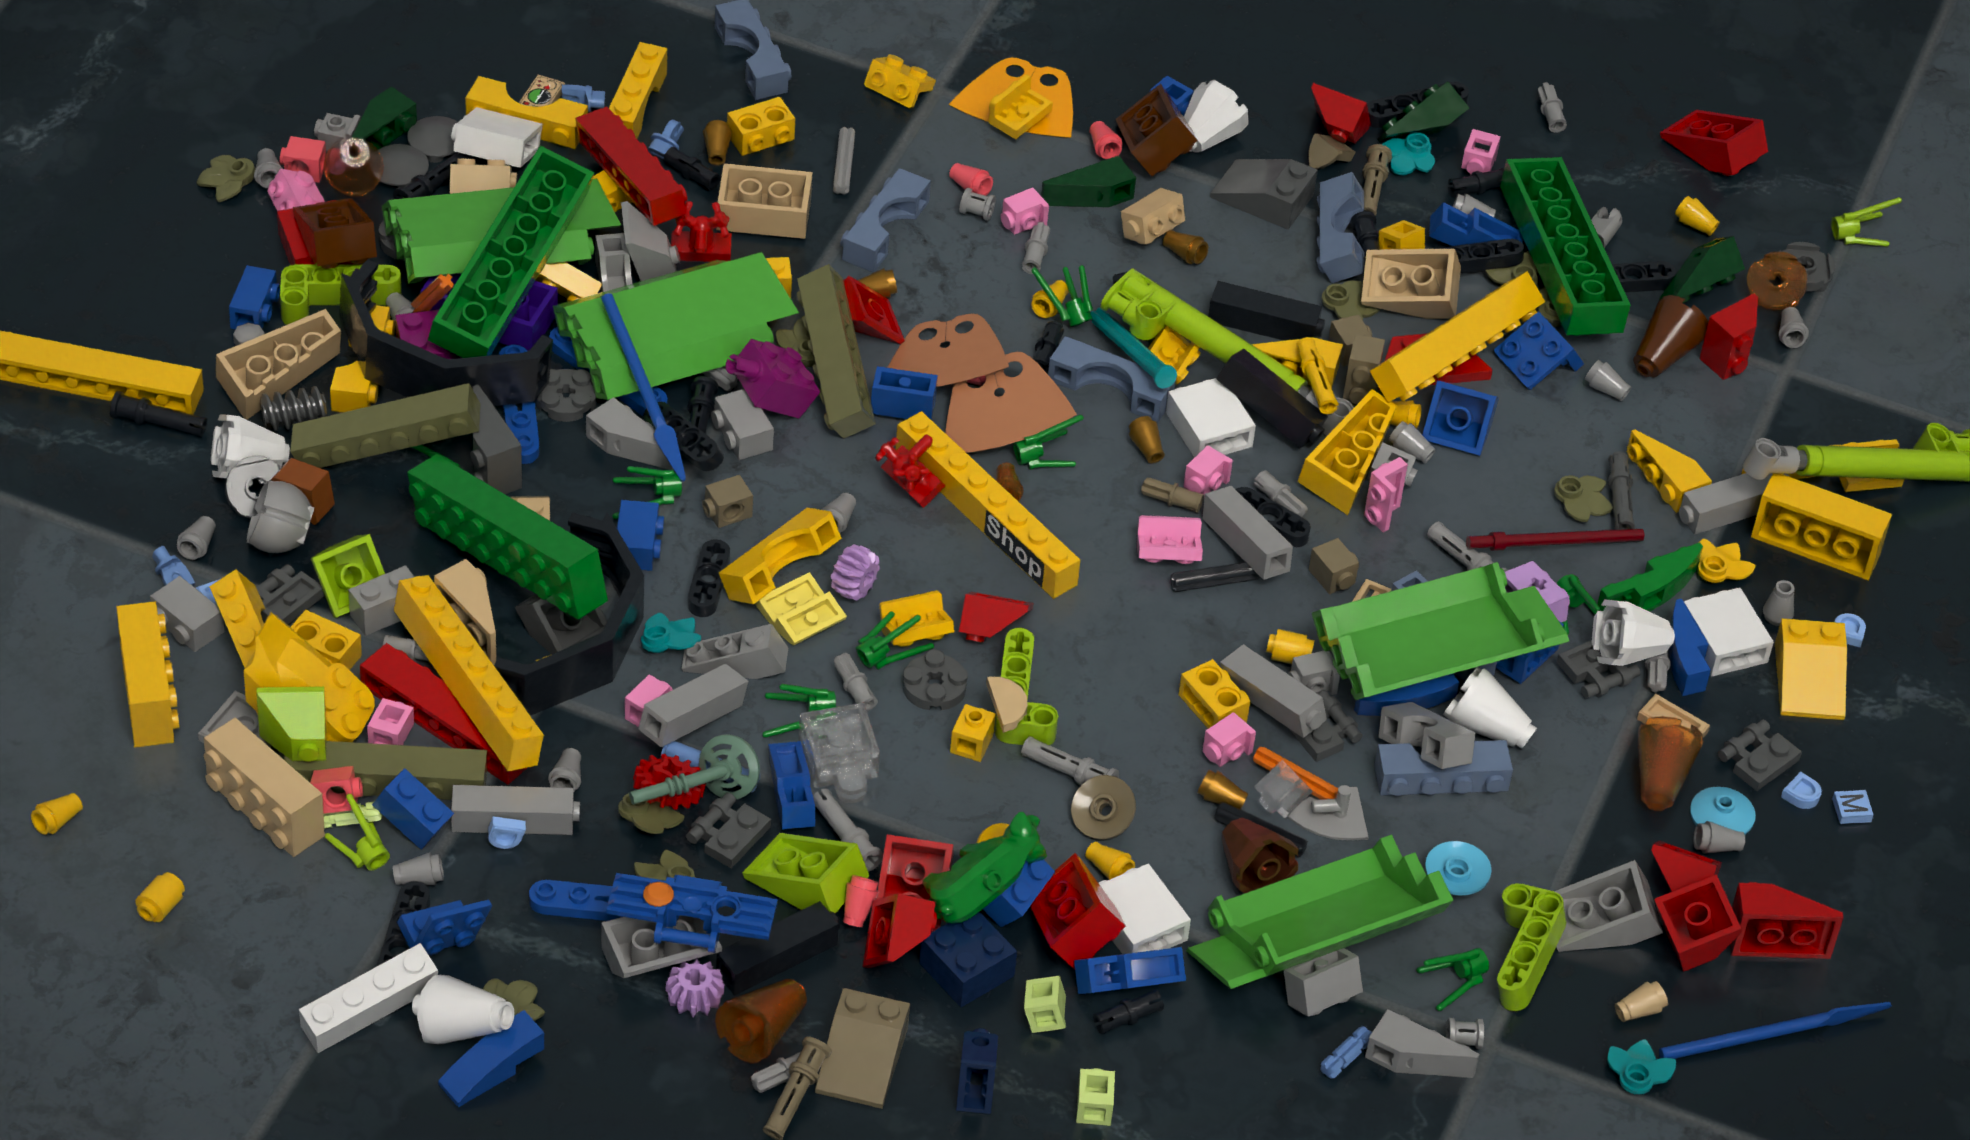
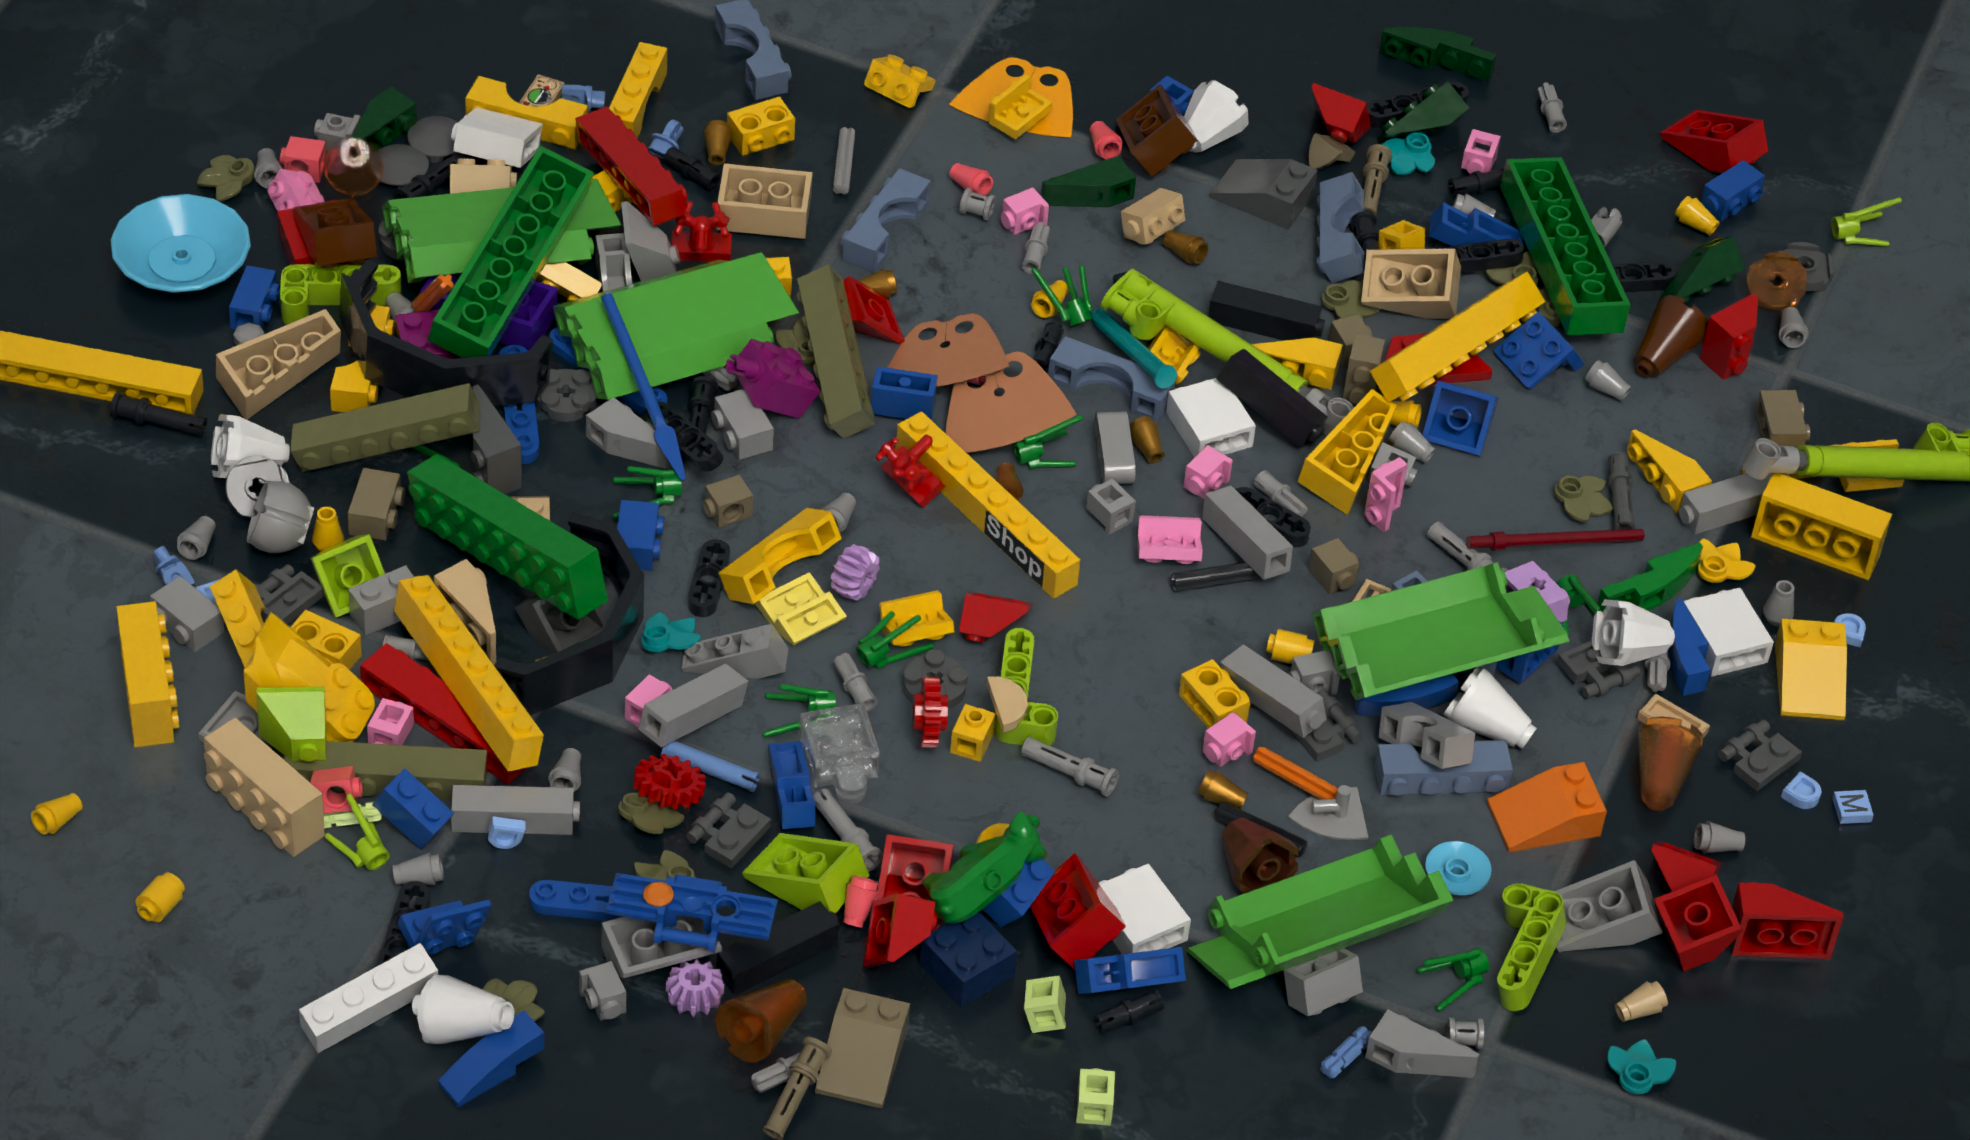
dark grey piece [260,386,328,431] -> none
dark orange slope [271,458,335,525] -> none
sand green dish [629,734,760,804] -> none
dark blue torso [956,1028,999,1114] -> none
dark tan dish [1071,775,1136,840] -> none
yellow cone [1085,841,1135,880] -> none
dark tan axle [1141,478,1204,513] -> none
clear brick [1254,760,1313,819] -> none
yellow pin [1296,337,1339,414] -> none
blue piece [1659,1002,1892,1059] -> none
medium azure dish [1690,787,1756,835] -> none
none -> medium azure dish [110,194,251,293]
none -> yellow cone [312,507,344,552]
none -> dark tan brick [348,468,405,541]
none -> light grey brick [579,961,626,1021]
none -> red gear [912,677,948,748]
none -> light grey brick [1086,478,1136,535]
none -> light grey beam [1094,411,1136,484]
none -> dark green slope [1379,27,1497,82]
none -> orange slope [1487,762,1607,853]
none -> blue brick [1701,160,1765,221]
none -> dark tan brick [1755,390,1810,448]

